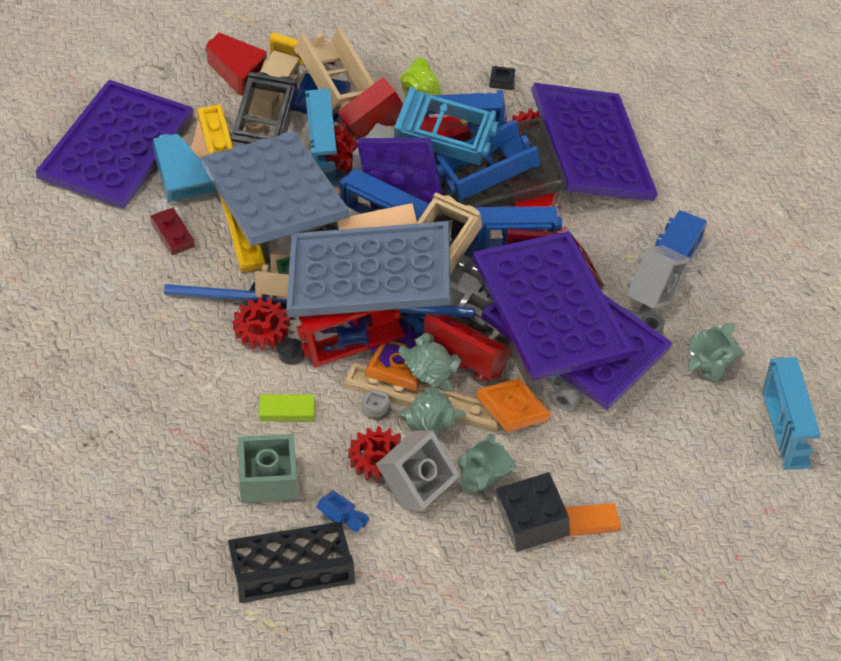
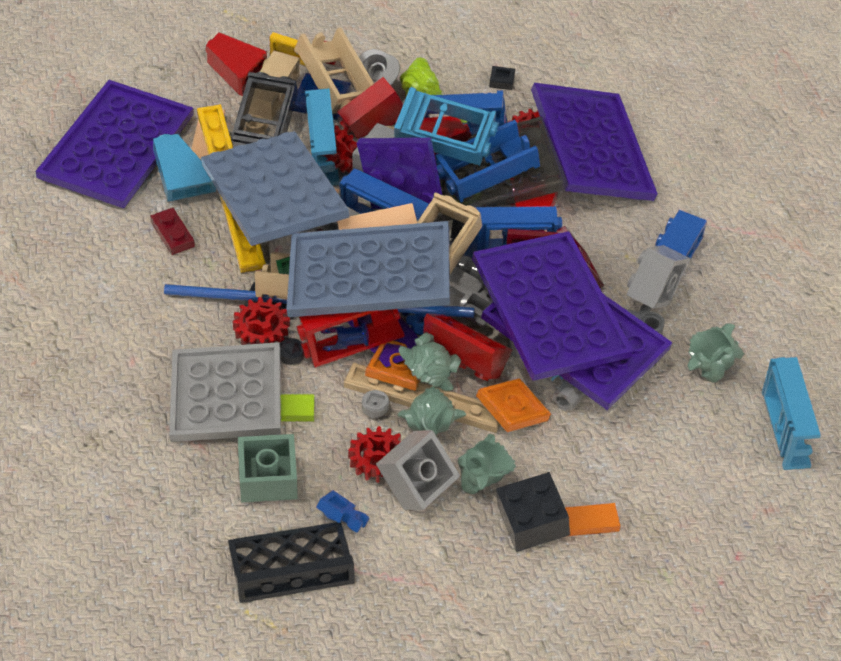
none -> light grey plate [169,343,281,442]
none -> light grey piece [359,49,400,85]

